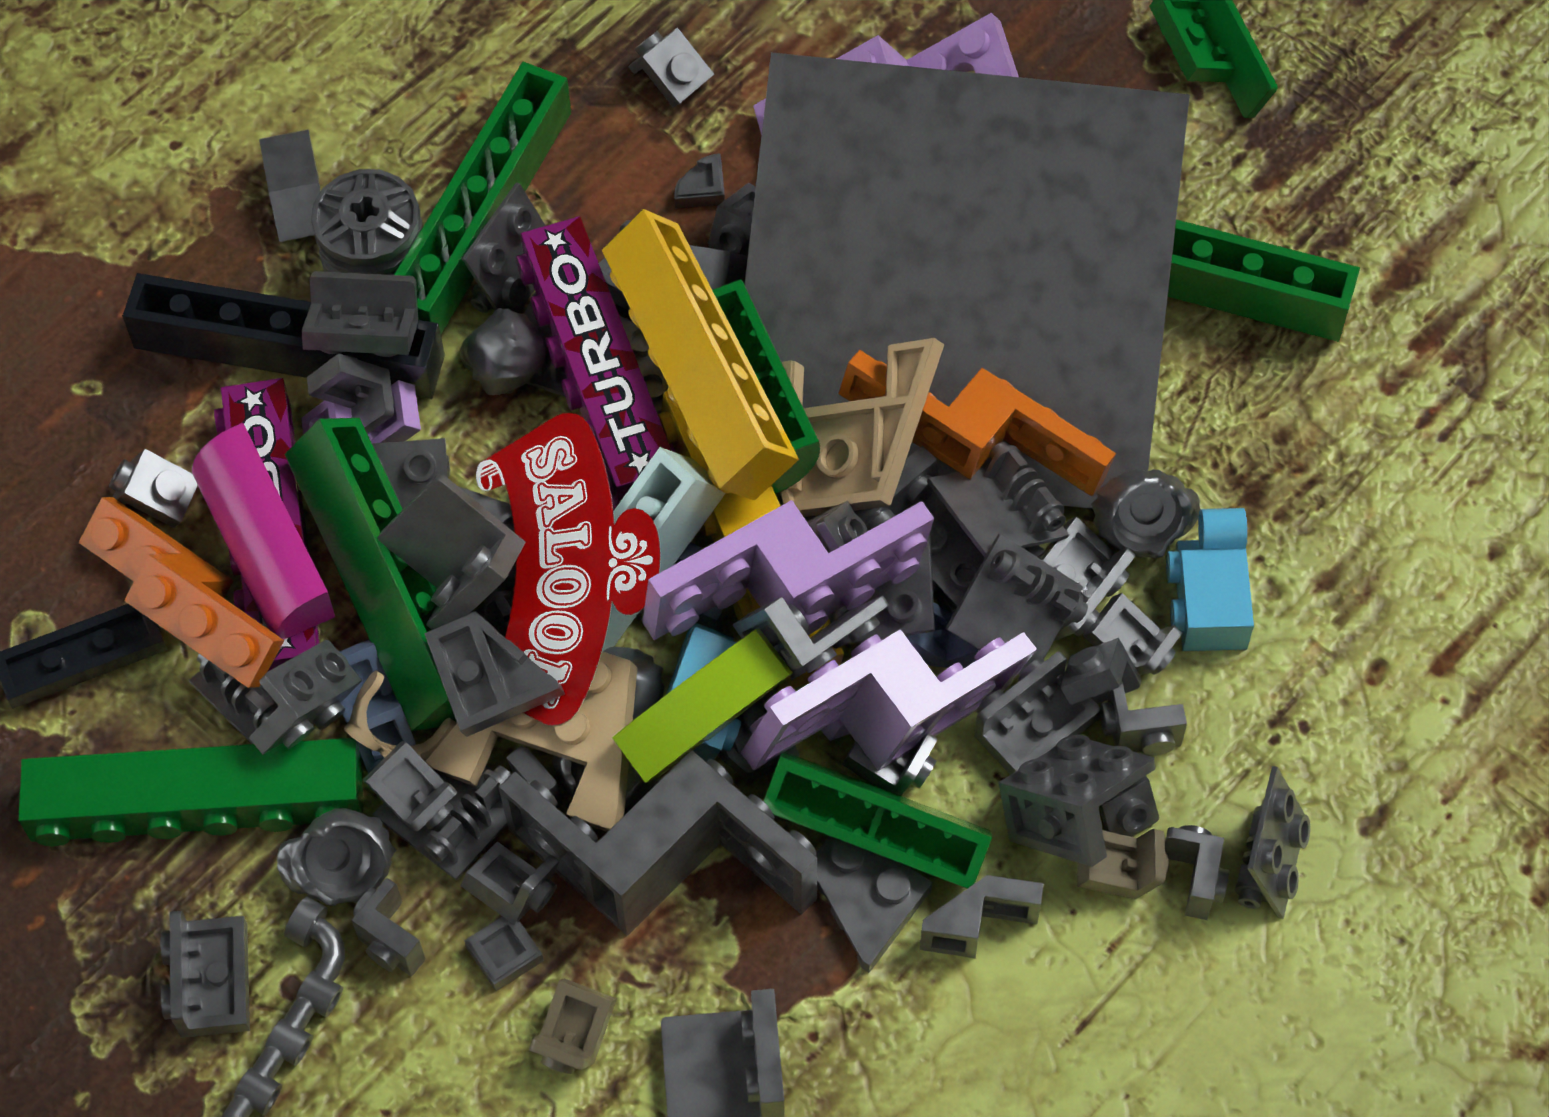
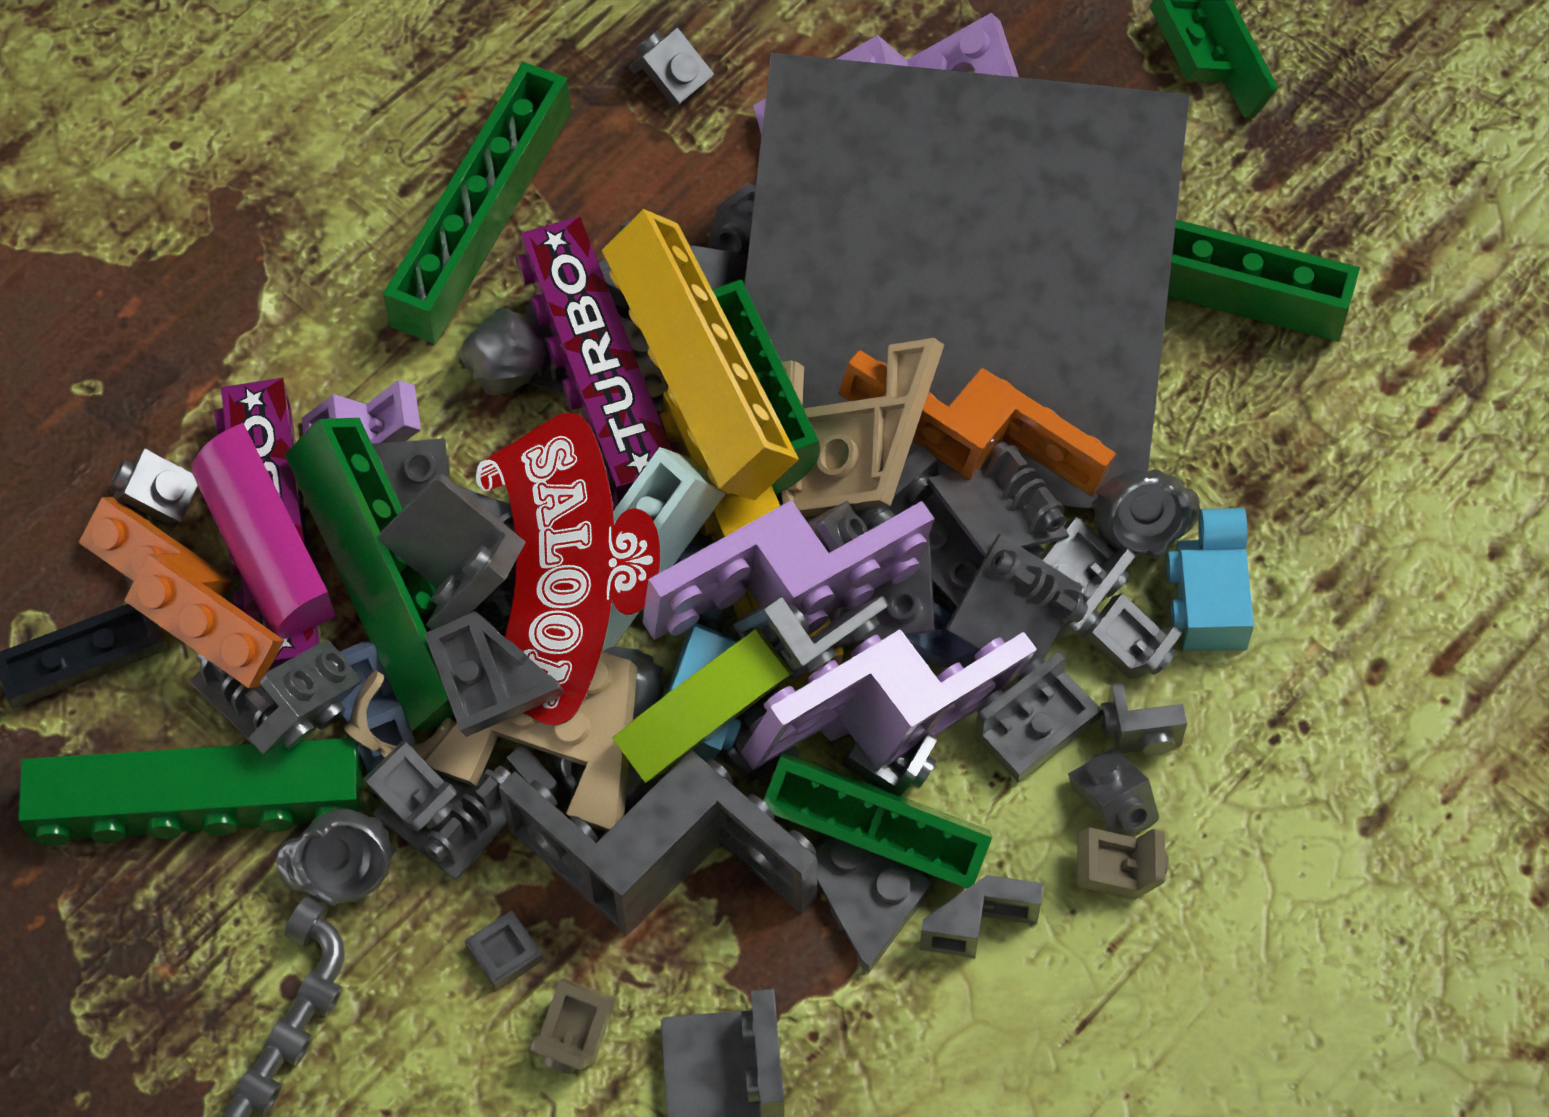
black brick [122,273,445,399] -> none
flat silver bracket [160,911,250,1038] -> none
flat silver slope [259,129,321,242] -> none
flat silver bracket [302,271,418,357] -> none
flat silver bracket [307,354,394,434] -> none
flat silver wheel [311,169,423,275] -> none
flat silver bracket [352,878,426,977] -> none
flat silver bracket [461,842,560,925] -> none
flat silver hinge [462,183,546,313] -> none
flat silver tile [675,153,725,209] -> none
flat silver bracket [999,735,1155,867] -> none
flat silver bracket [1060,637,1141,705] -> none
flat silver bracket [1165,825,1229,920] -> none
flat silver hinge [1235,766,1310,919] -> none

